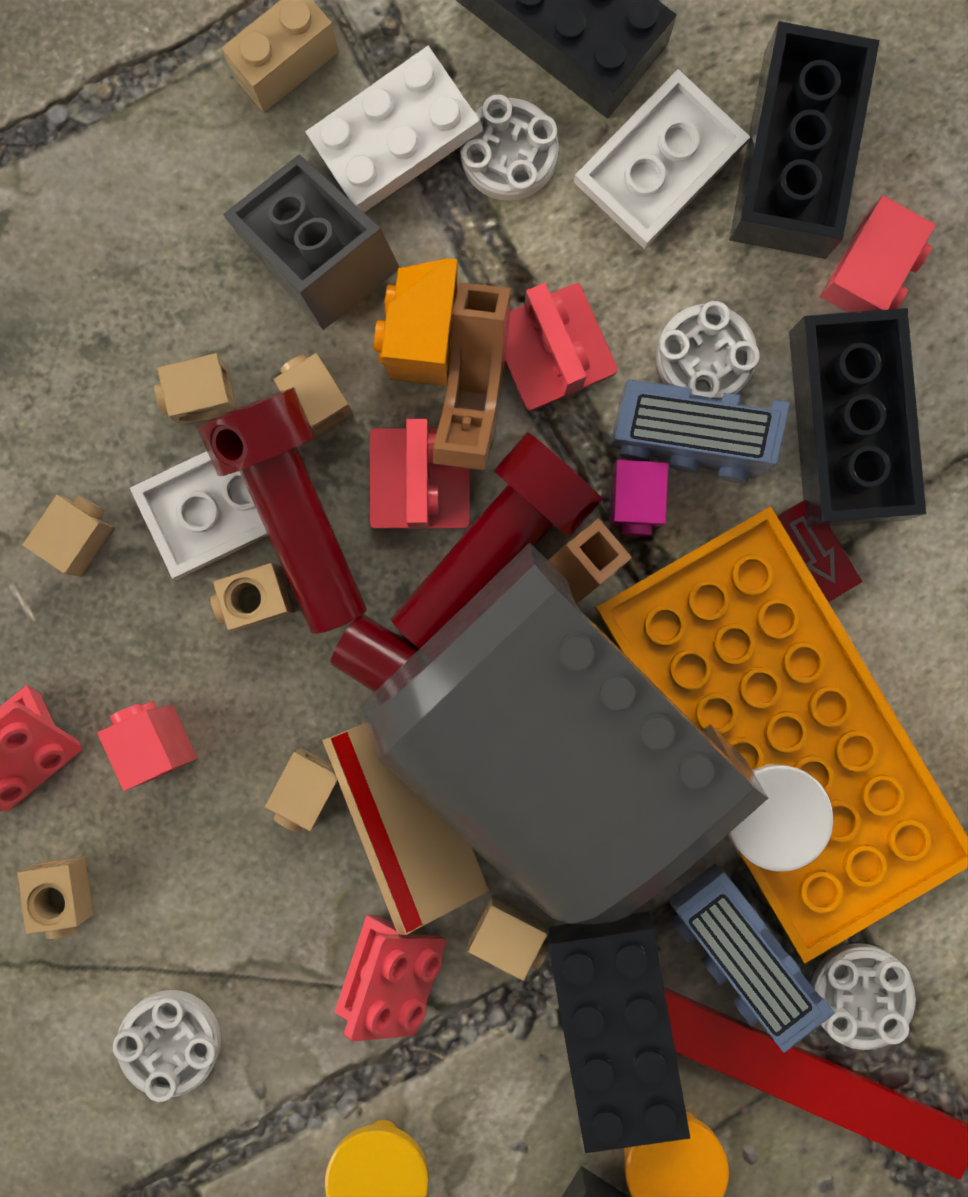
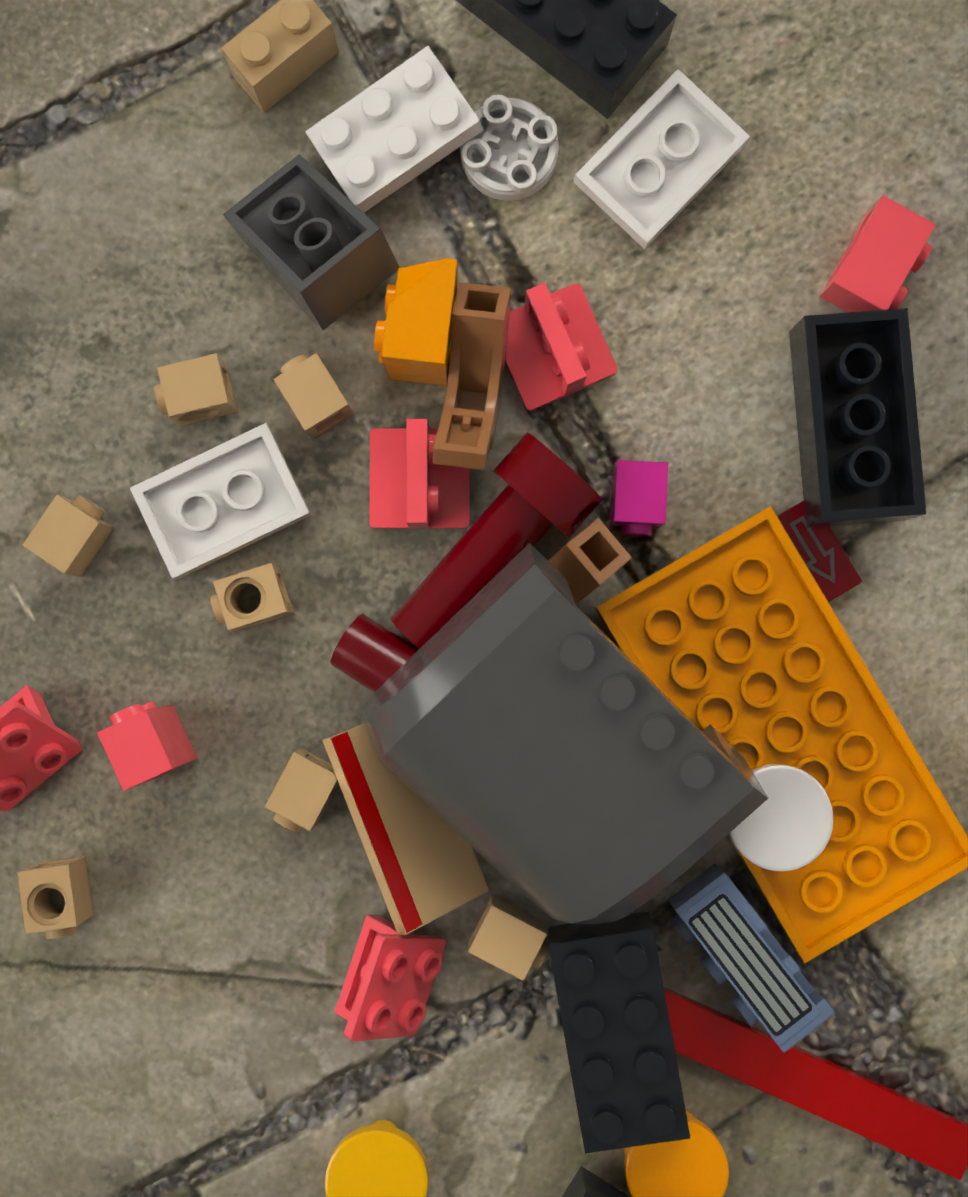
white tile [113,990,221,1102] -> none
dark red piece [196,387,367,634] -> none
wedge [610,379,790,484] -> none
white tile [656,301,760,400] -> none
black brick [729,21,880,259] -> none
white tile [811,943,916,1050] -> none

